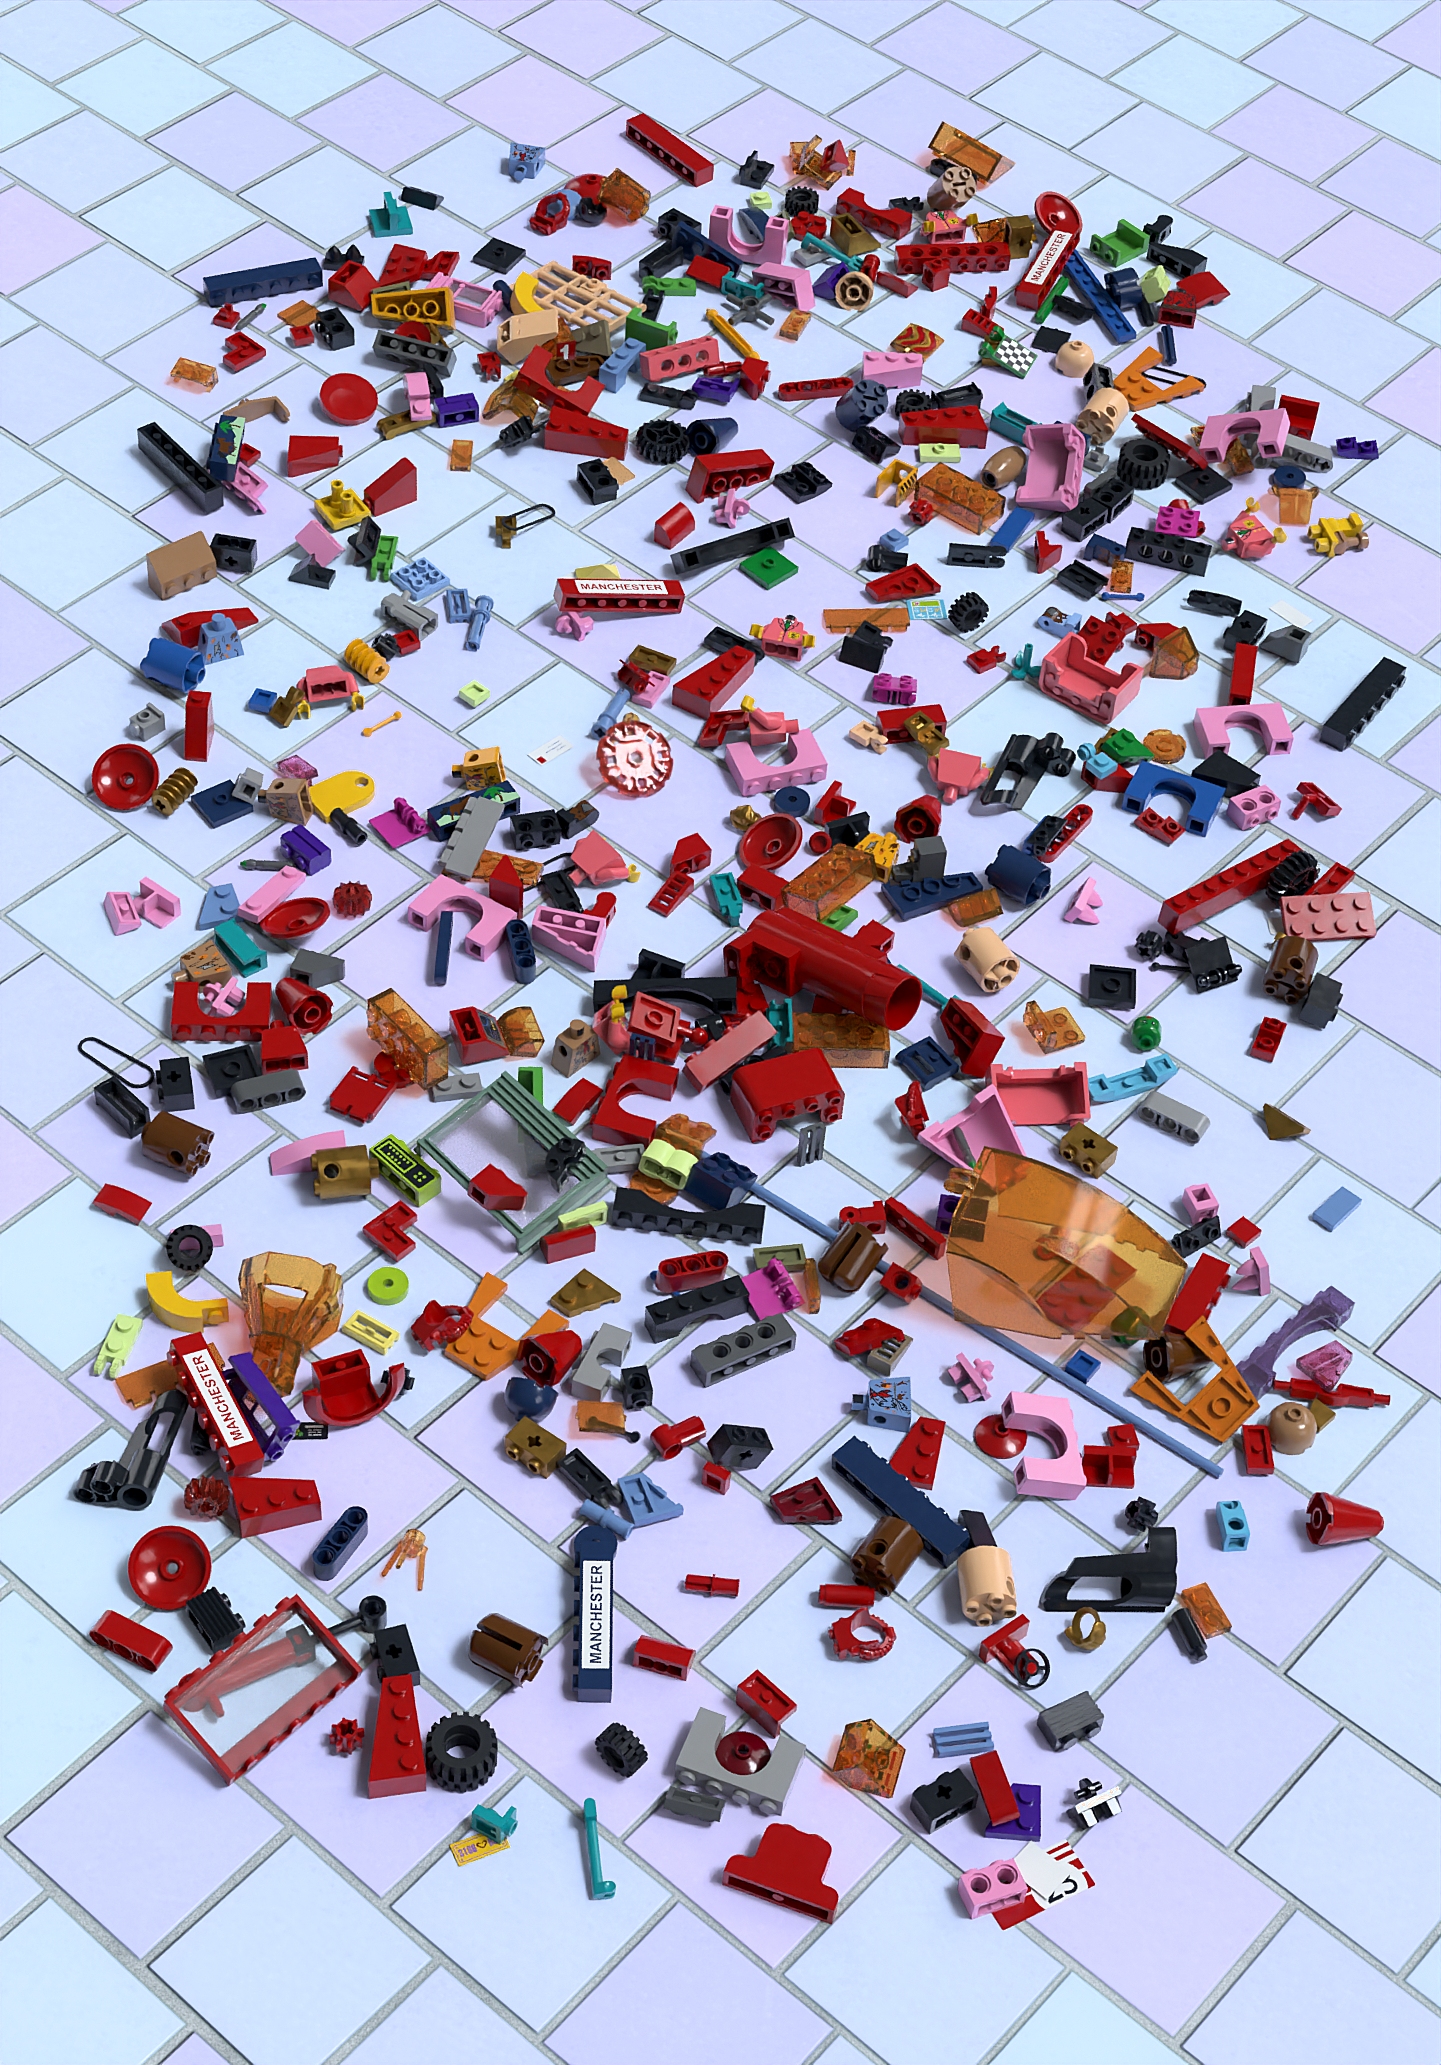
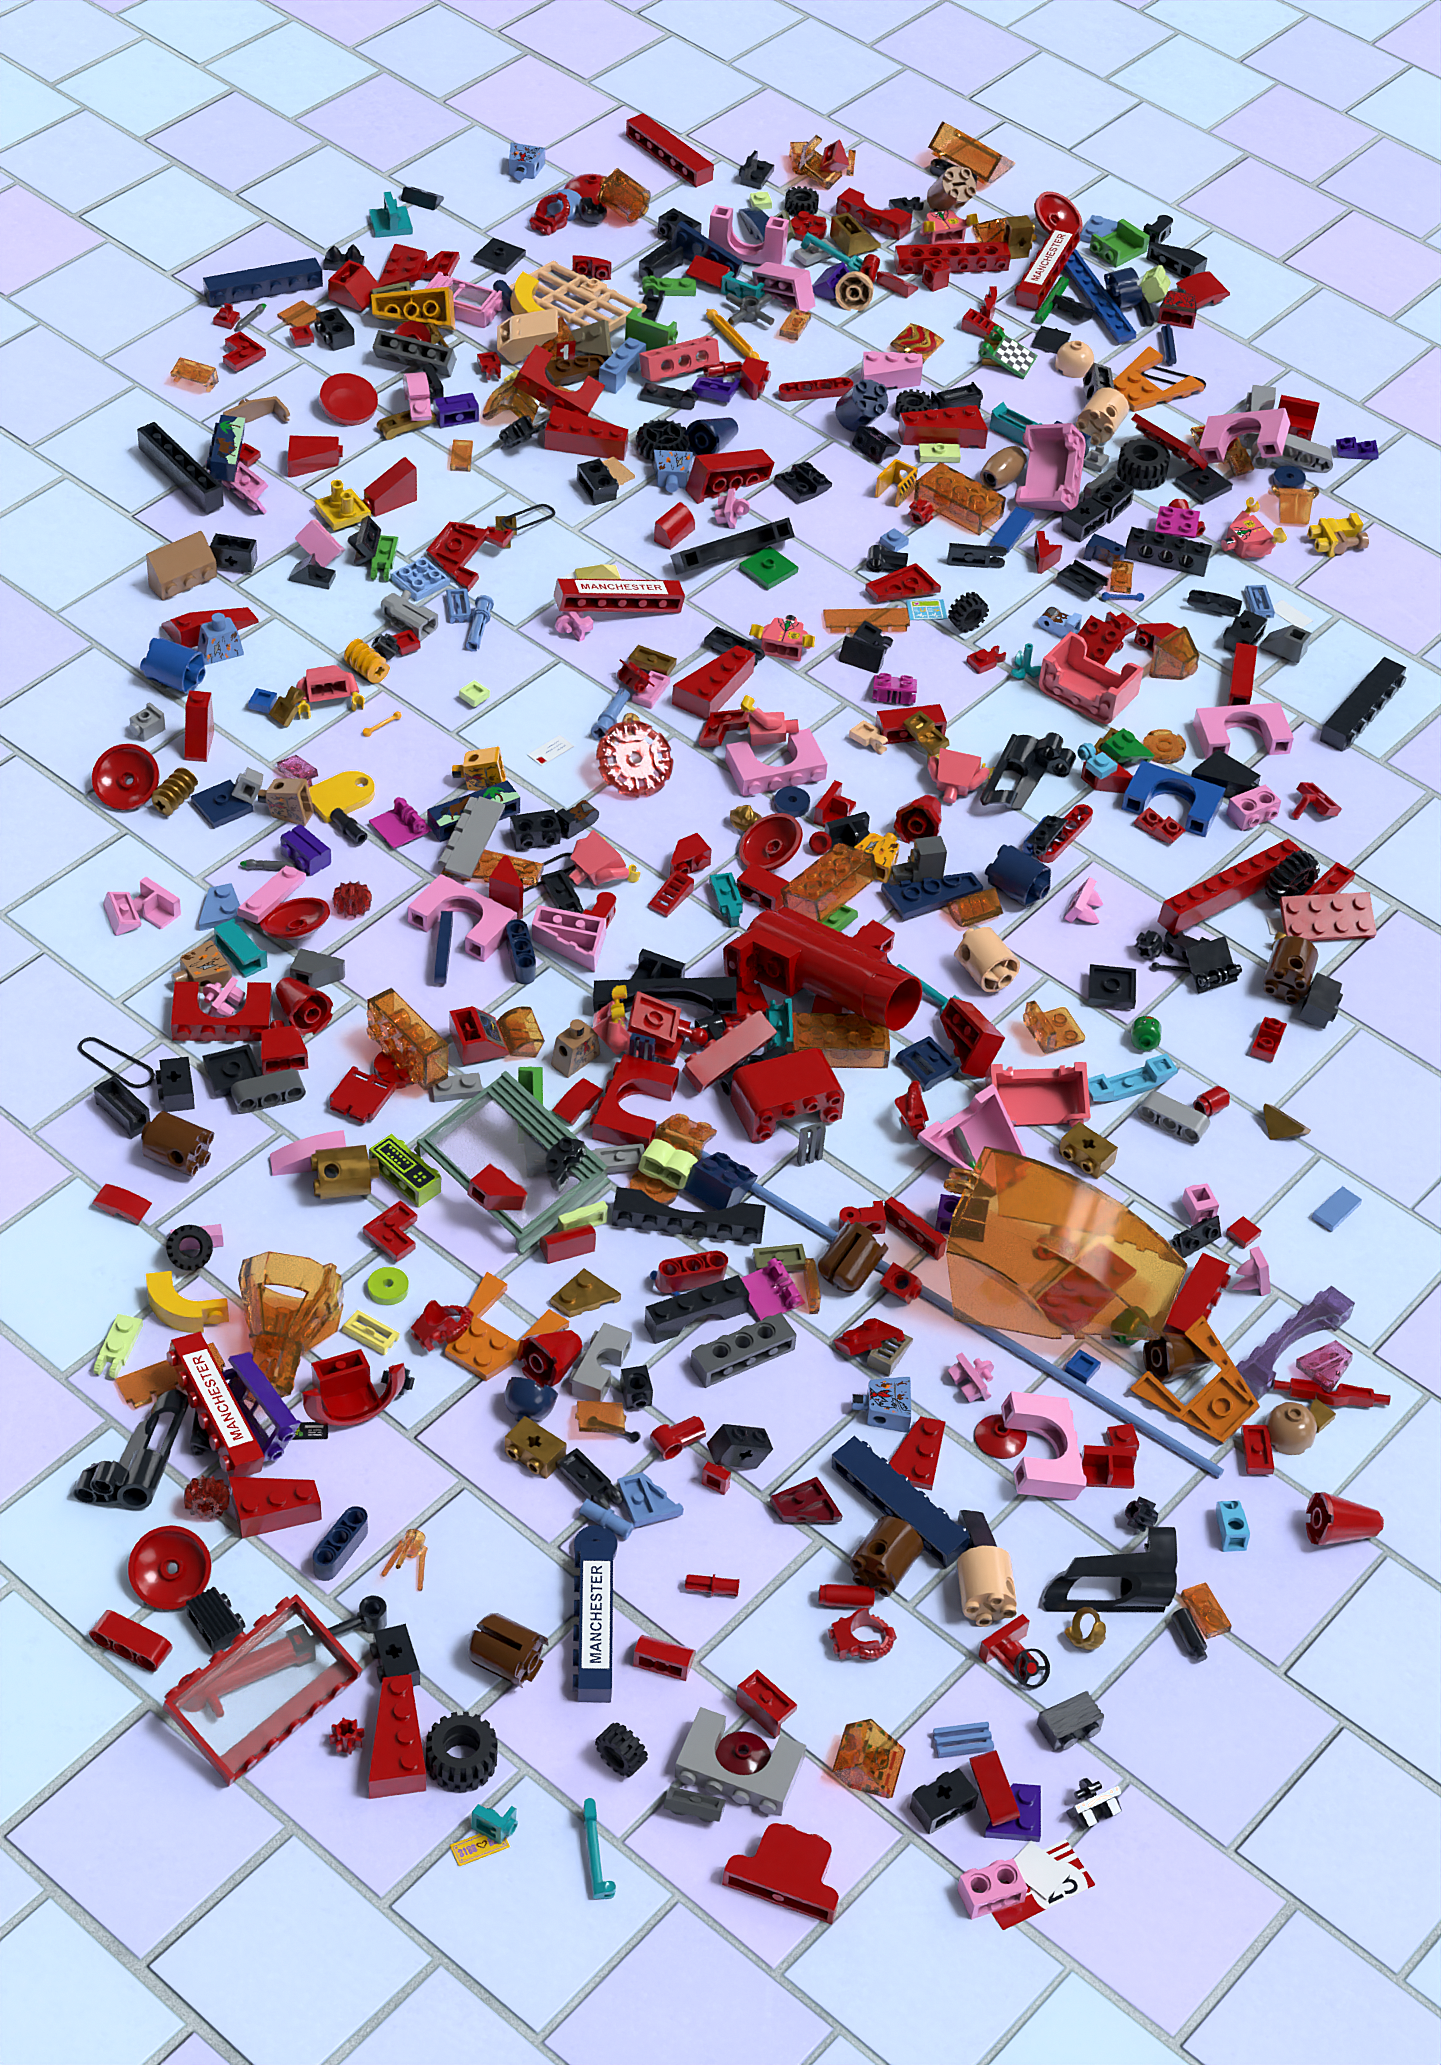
none -> red wing [426,521,514,592]
none -> medium blue torso [653,450,693,492]
none -> medium blue wing [1080,215,1118,243]
none -> red brick [1193,1085,1230,1117]
none -> medium blue tile [1244,585,1275,618]

